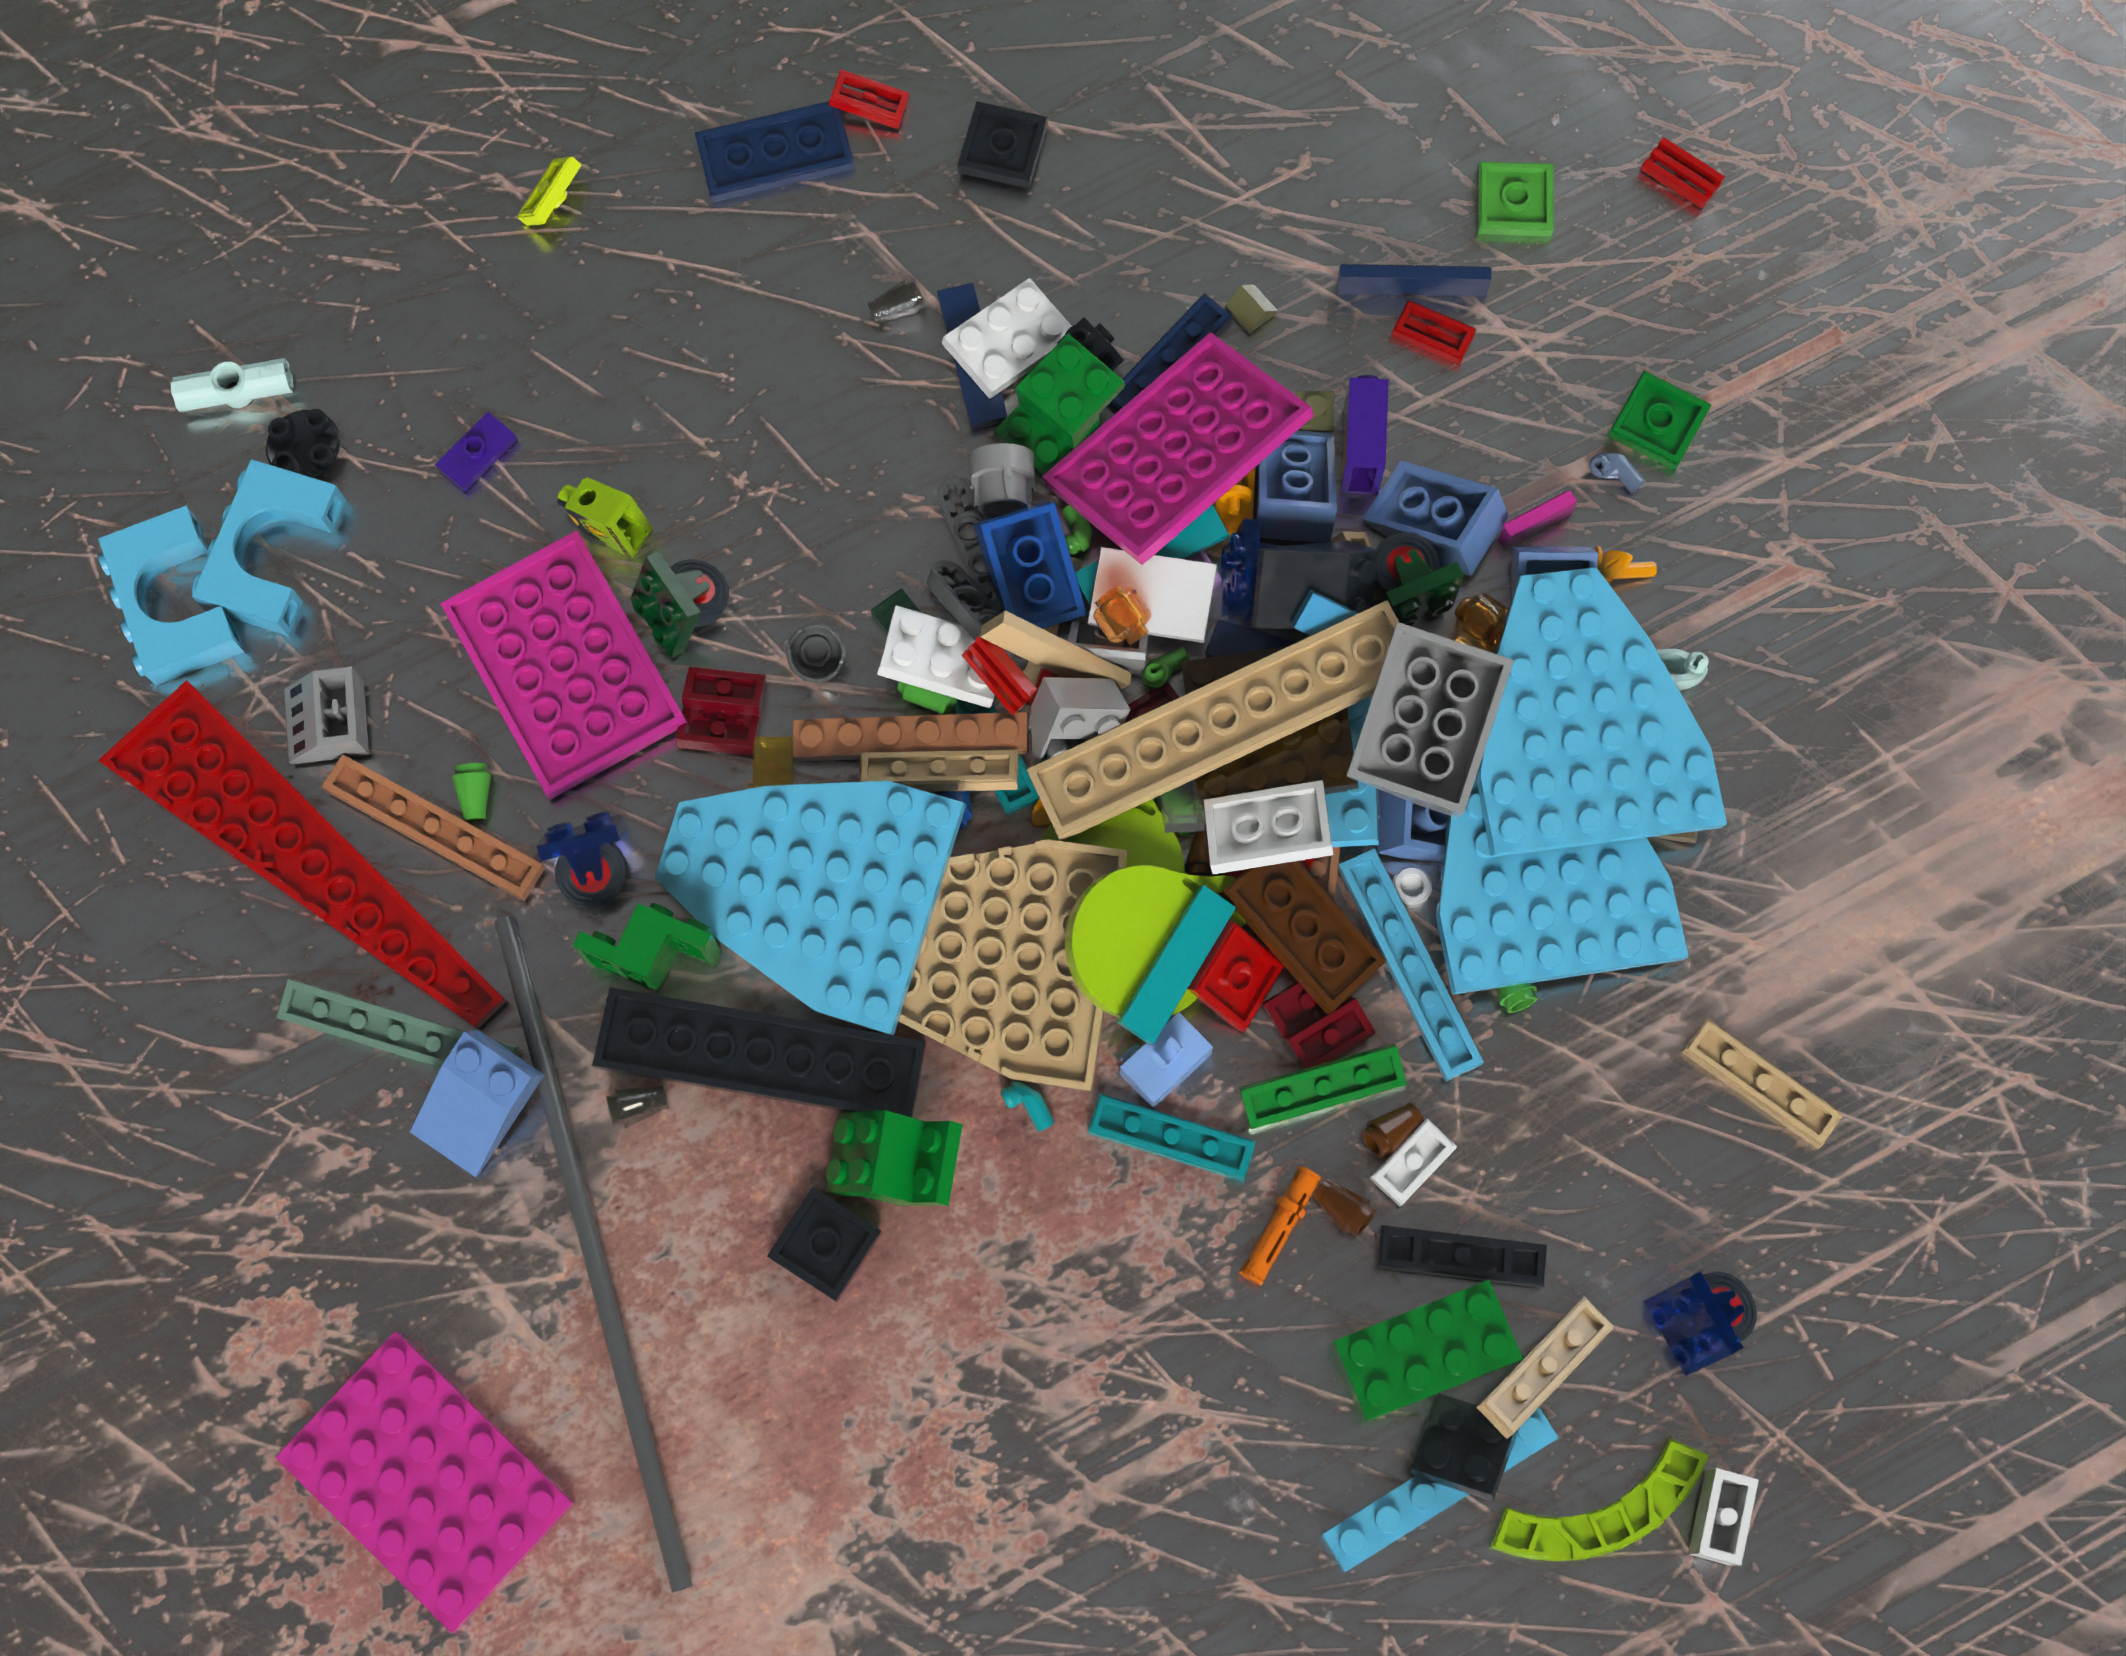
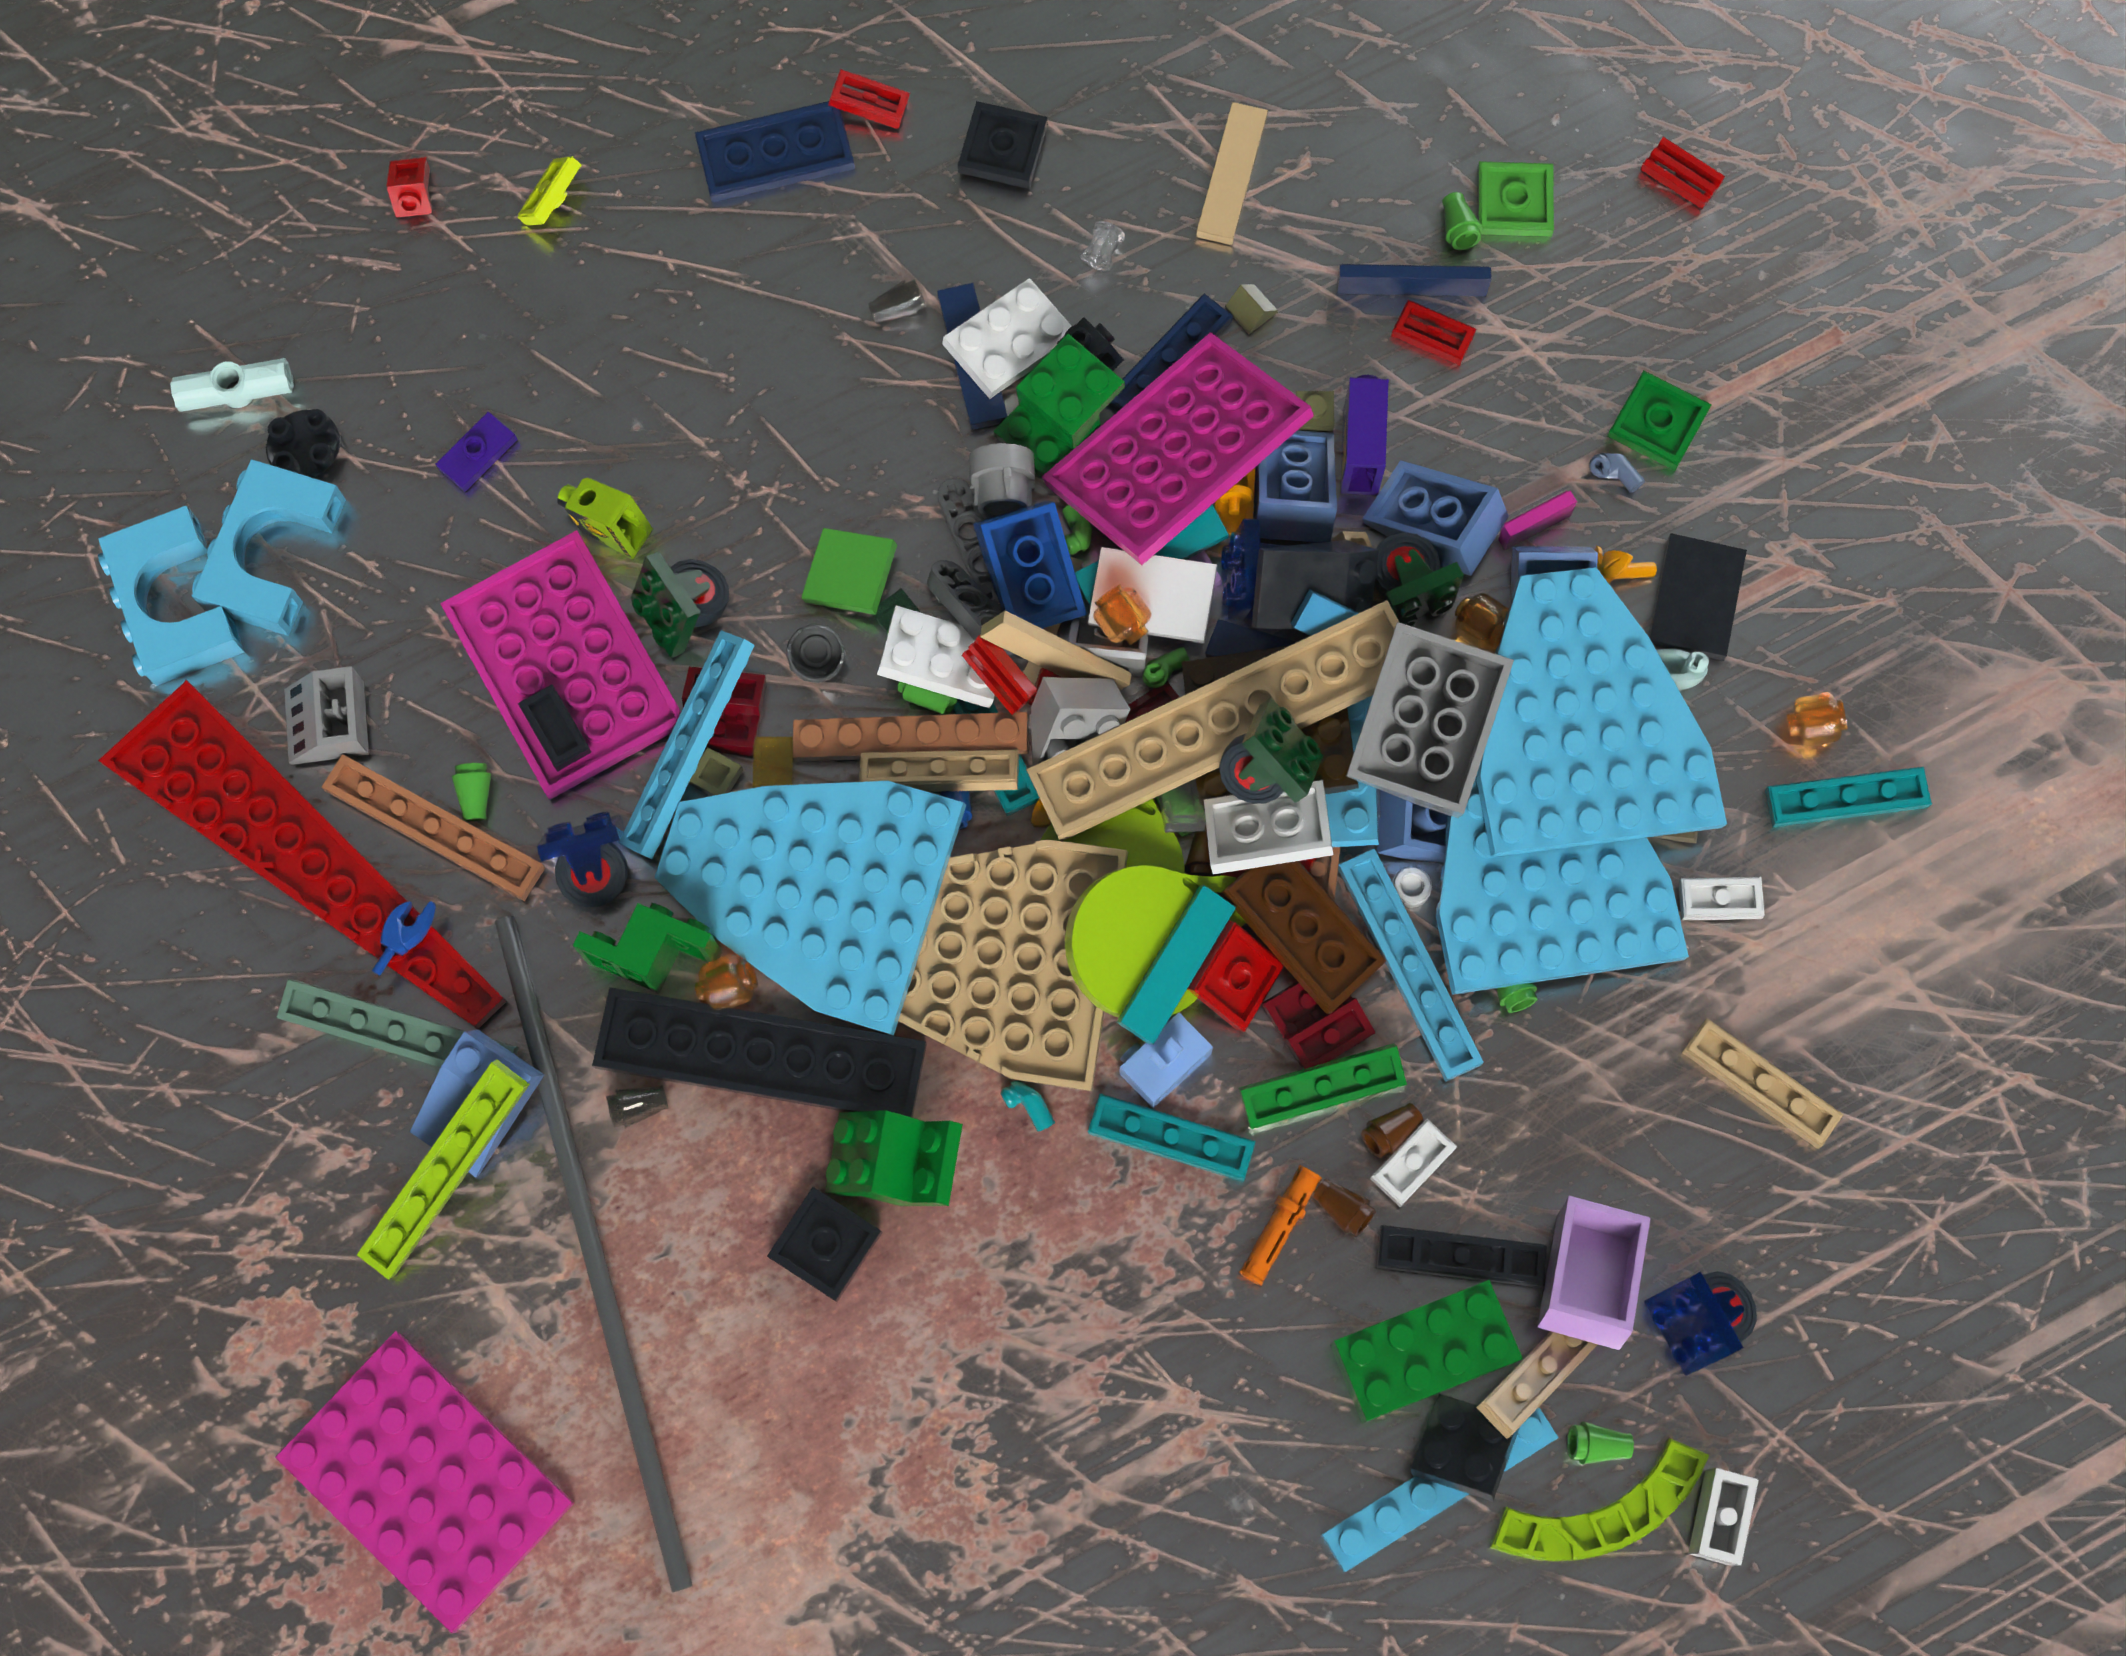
none -> lime plate [357,1059,530,1280]
none -> blue hand [372,901,436,976]
none -> red bracket [386,157,432,217]
none -> black tile [518,684,592,772]
none -> medium azure plate [619,630,755,859]
none -> olive plate [689,747,743,796]
none -> clear orange head [695,954,758,1010]
none -> bright green tile [801,528,897,615]
none -> clear bush [1080,221,1125,272]
none -> tan tile [1196,102,1268,245]
none -> dark green plate [1219,697,1323,804]
none -> bright green cone [1442,192,1482,250]
none -> lavender piece [1537,1196,1650,1350]
none -> bright green cone [1567,1421,1634,1464]
none -> black tile [1648,533,1747,661]
none -> white plate [1678,877,1765,920]
none -> teal tile [1765,767,1932,828]
none -> clear orange head [1787,692,1848,747]

